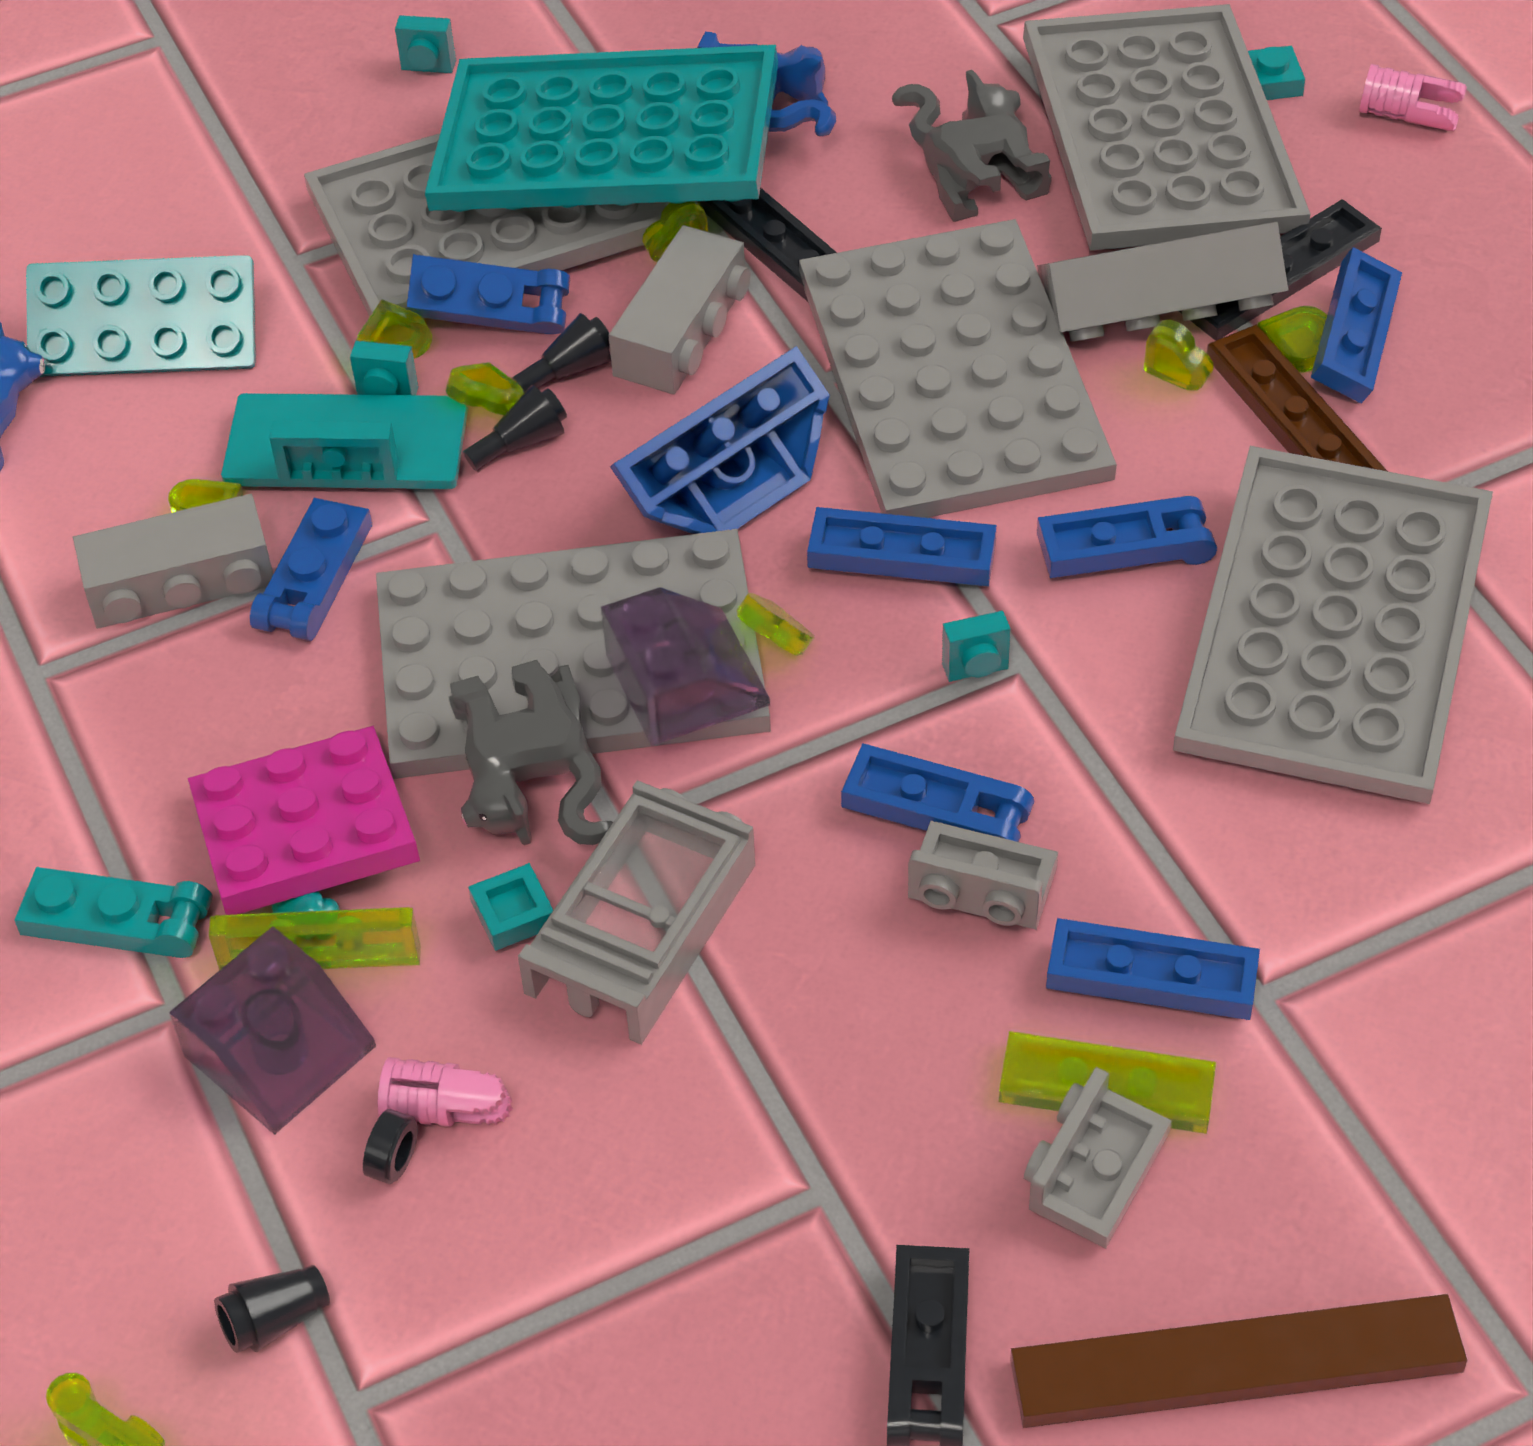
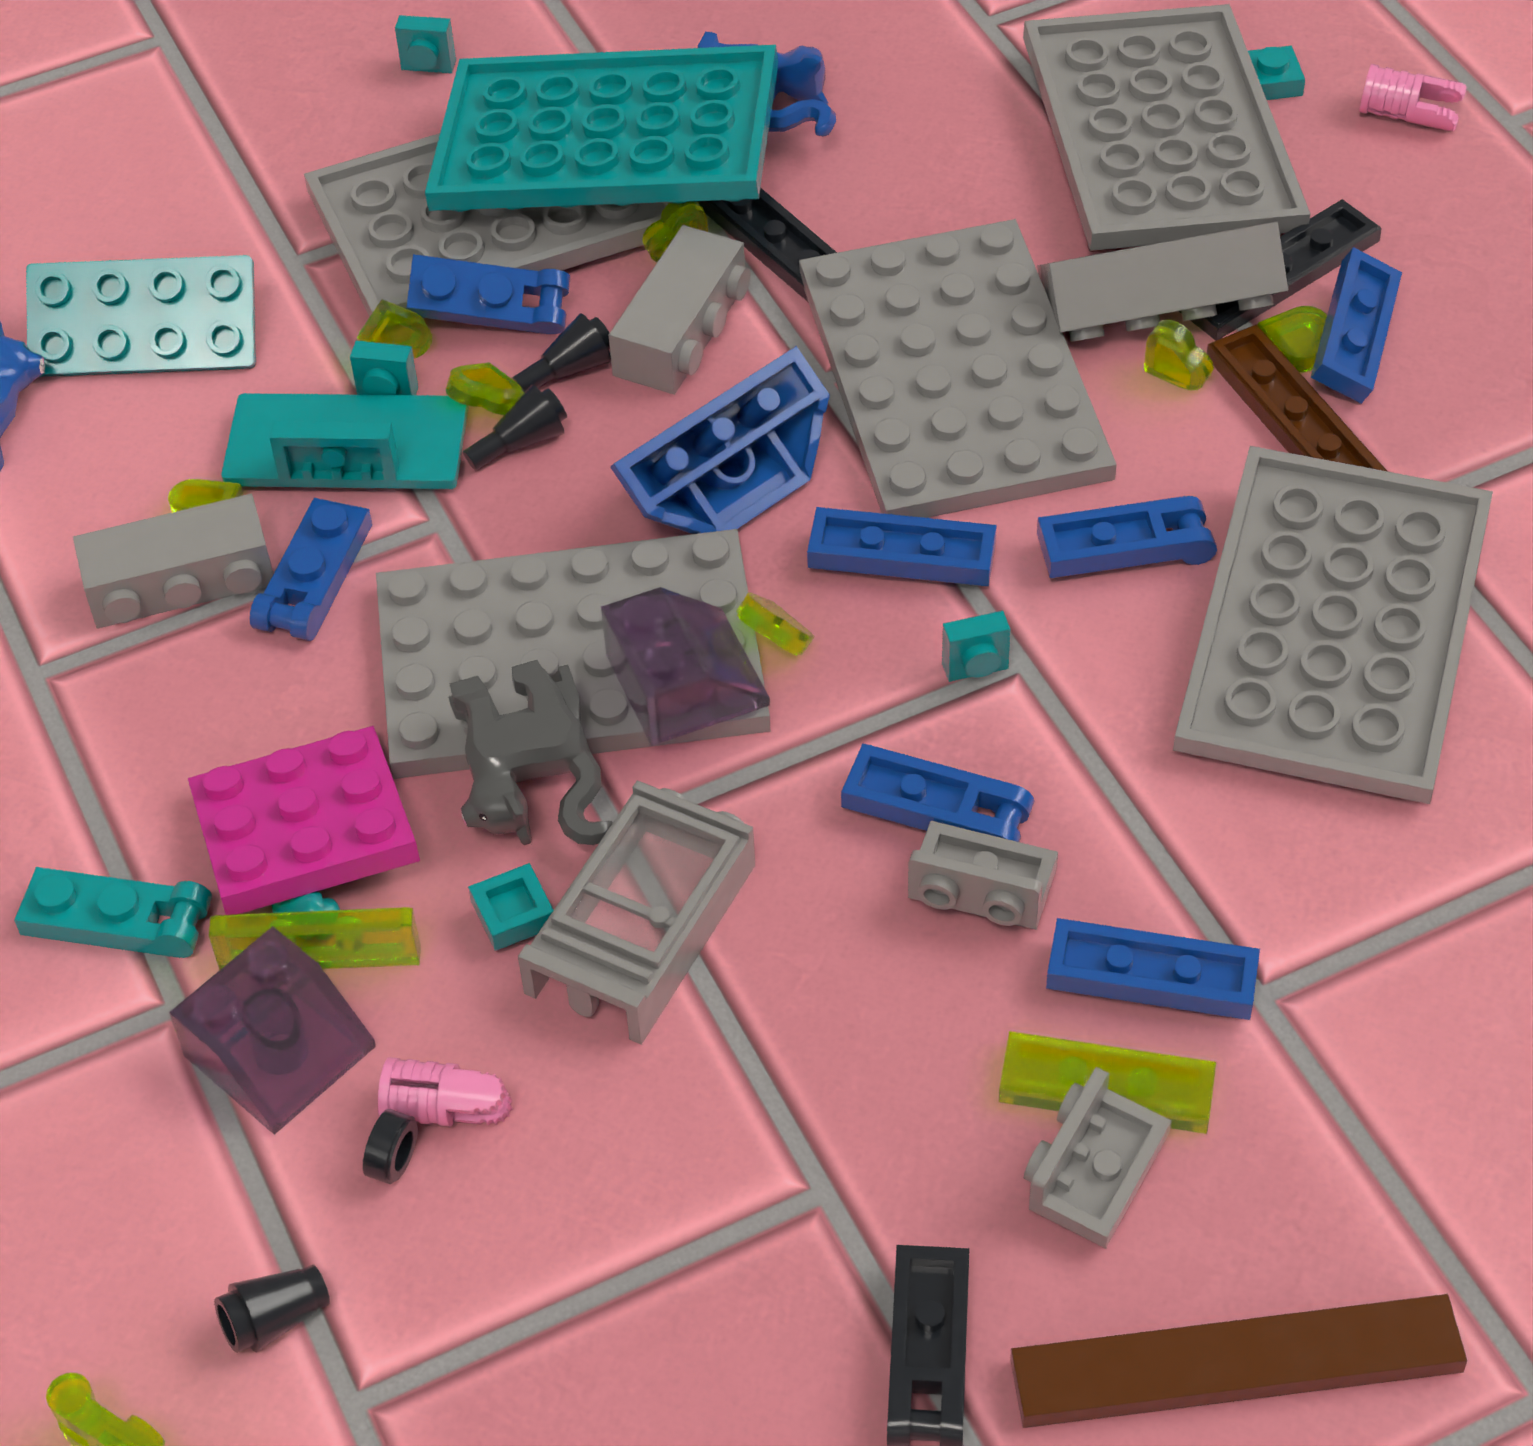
dark grey animal [892,70,1052,222] -> none

